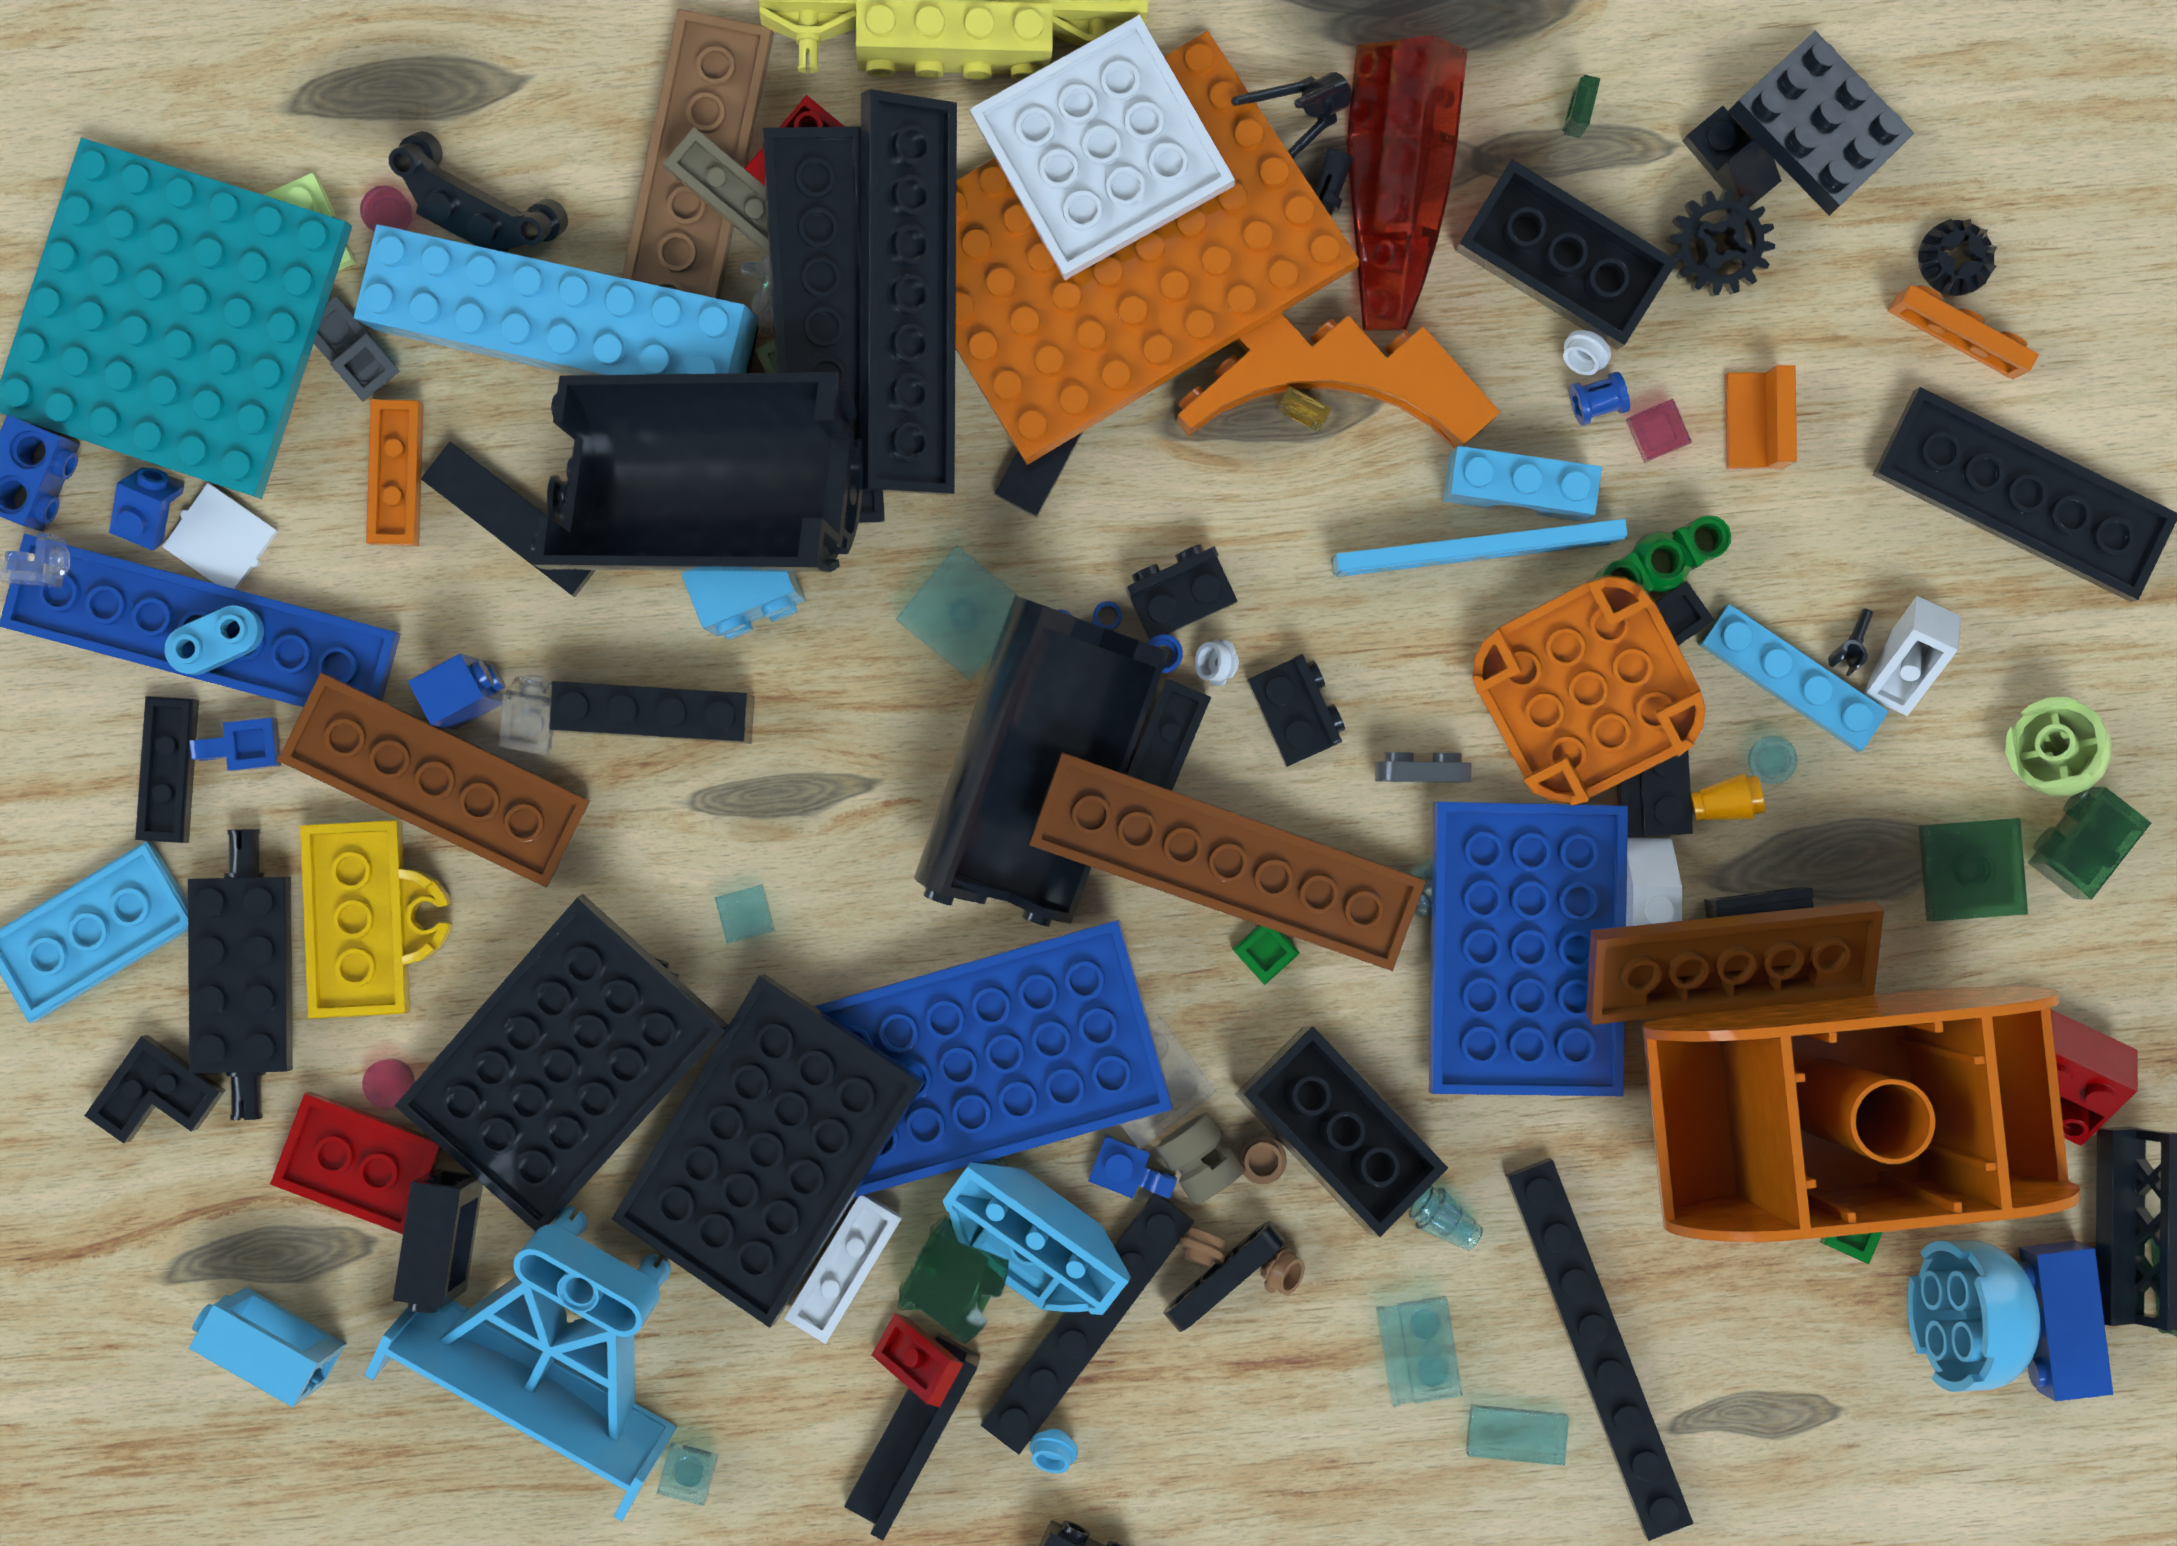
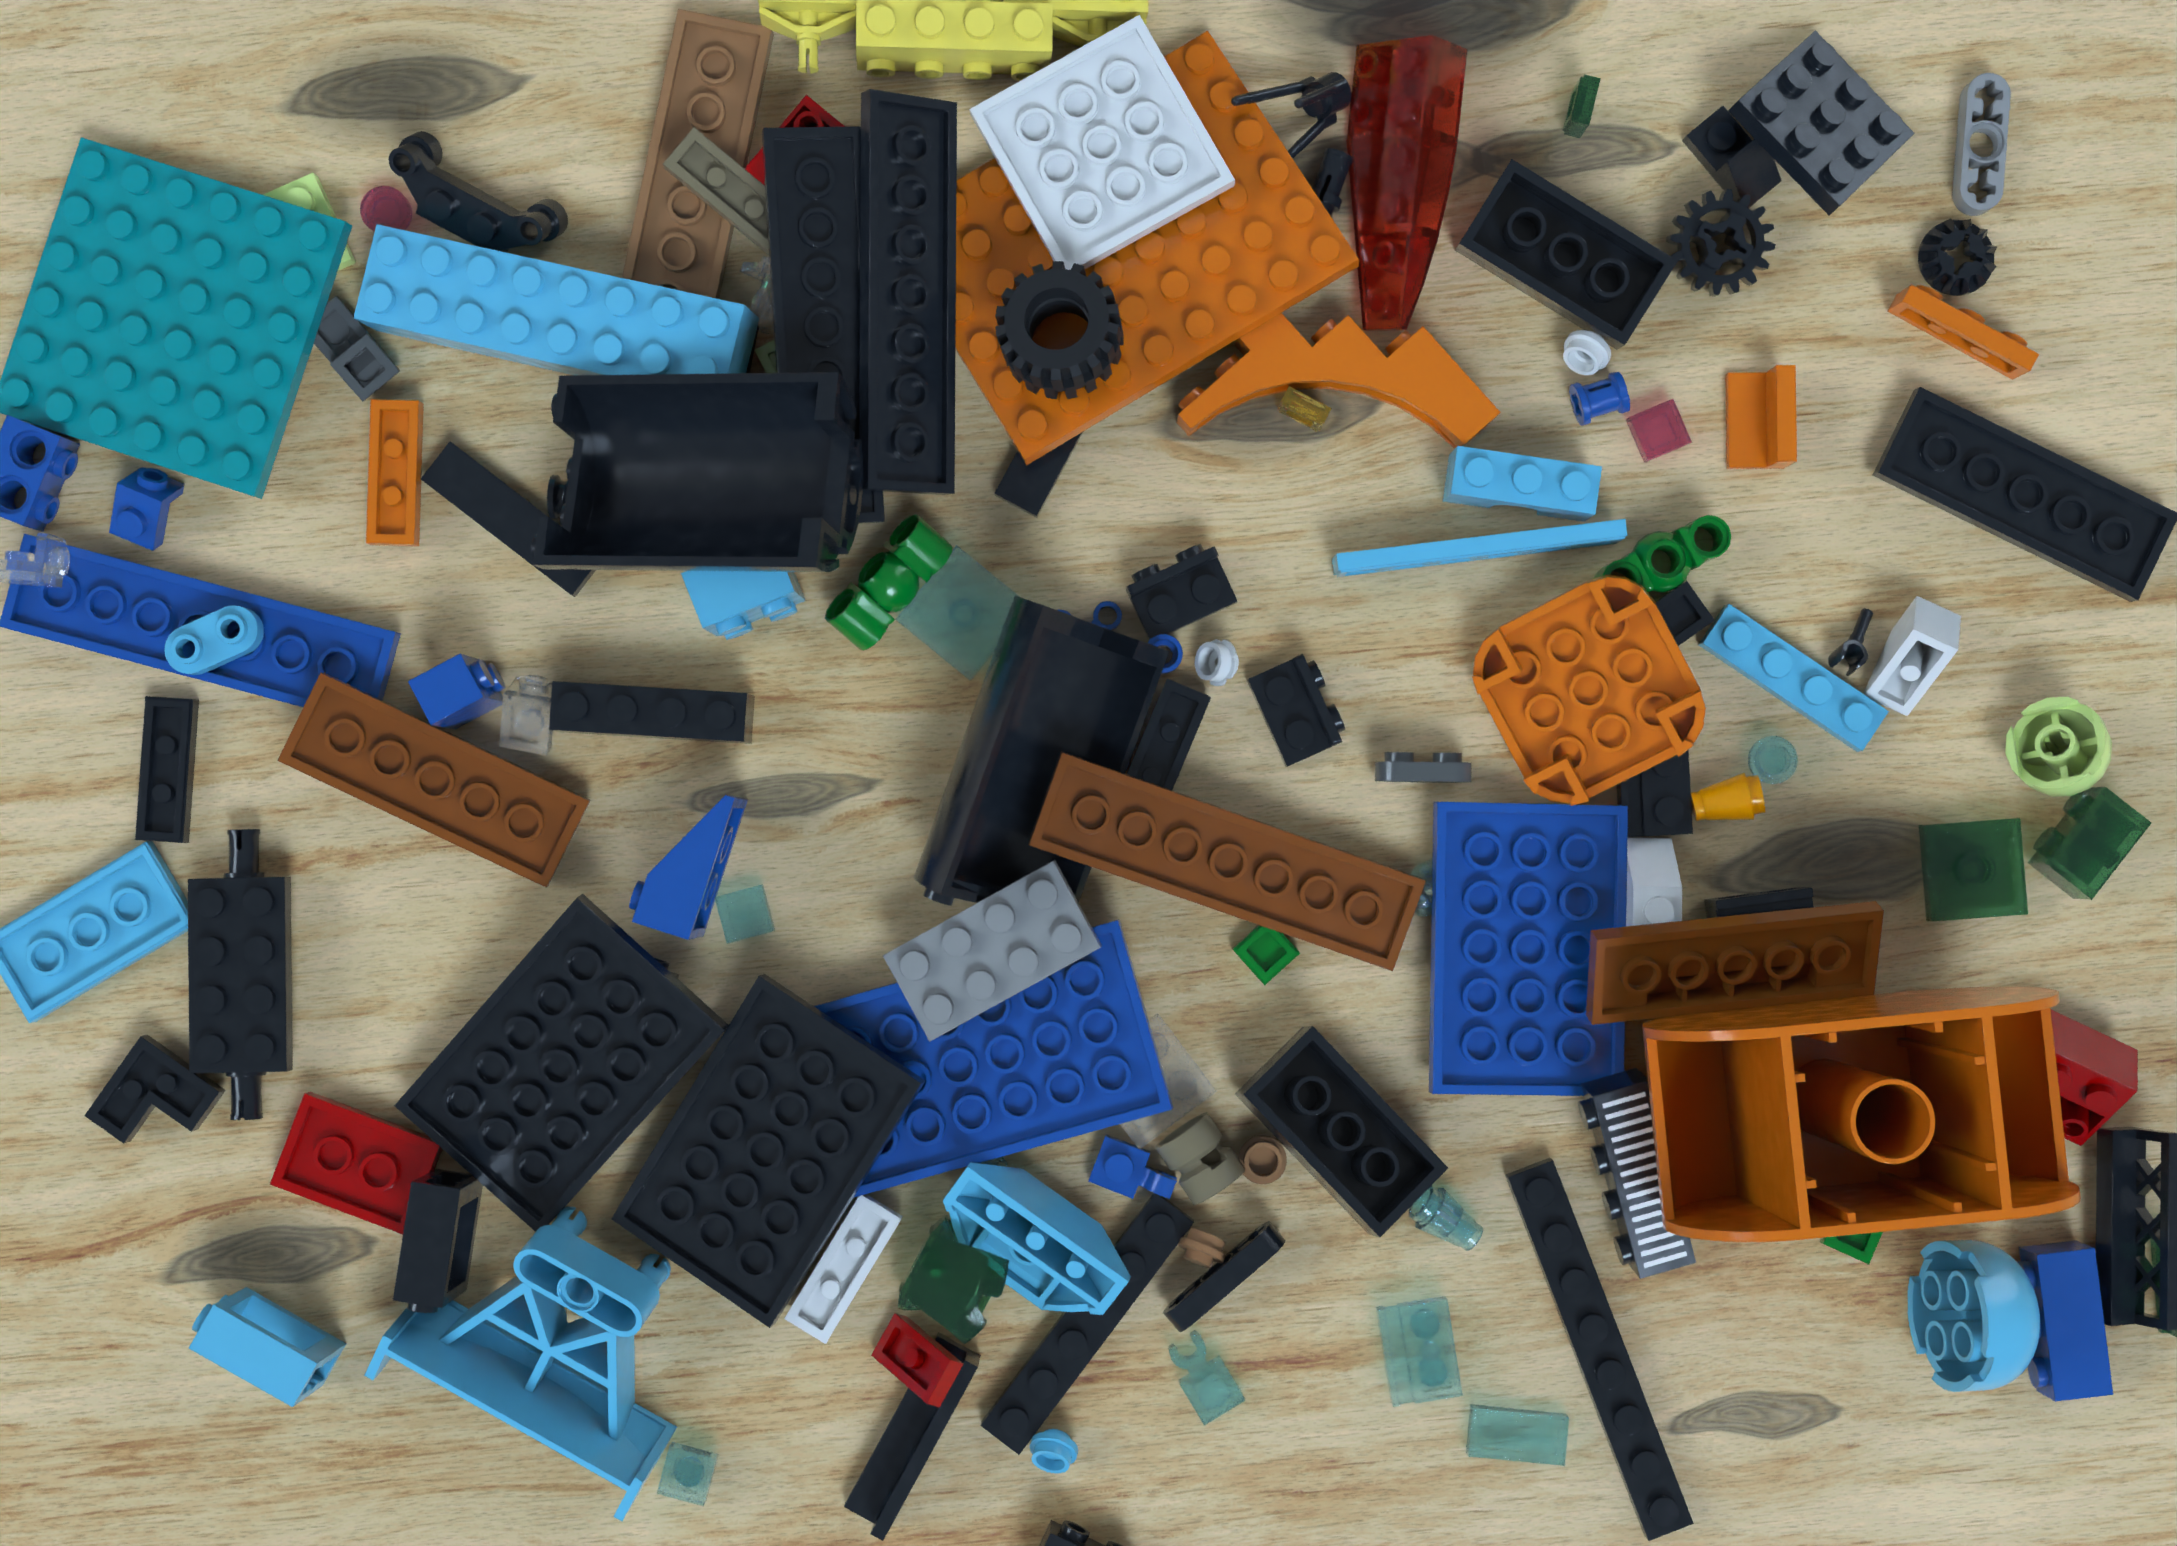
white piece [162,483,279,590] -> none
blue plate [189,717,281,771] -> none
yellow plate [300,820,453,1019] -> none
clear pink tile [362,1059,415,1108] -> none
medium nougat plate [1261,1247,1305,1295] -> none
none -> blue slope [629,795,748,940]
none -> green piece [825,514,953,651]
none -> light grey plate [883,861,1102,1042]
none -> black tyre [995,261,1124,399]
none -> clear light blue plate [1169,1330,1245,1425]
none -> black brick [1578,1068,1696,1279]
none -> light grey beam [1952,73,2011,216]

